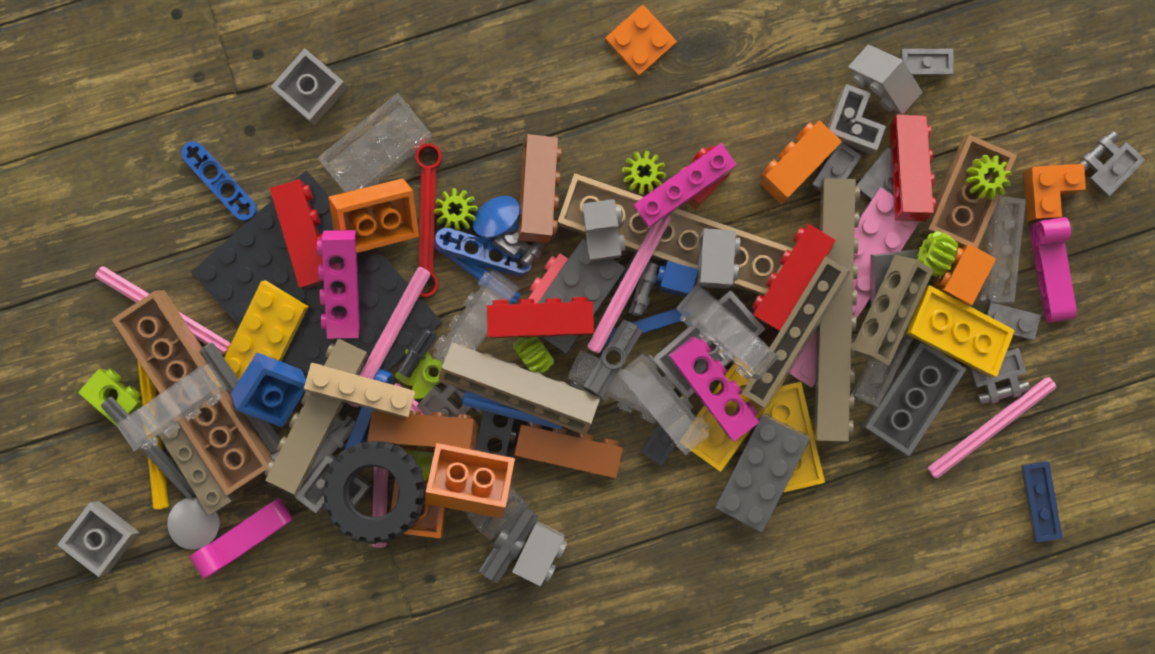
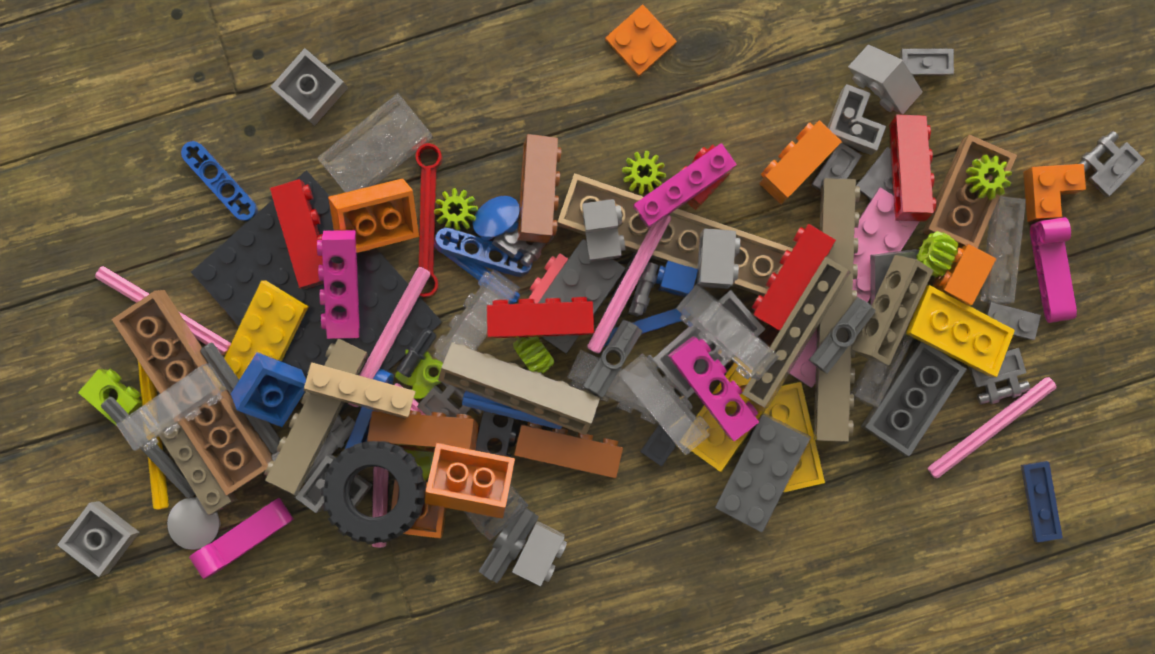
none -> dark grey piece [809,297,876,374]

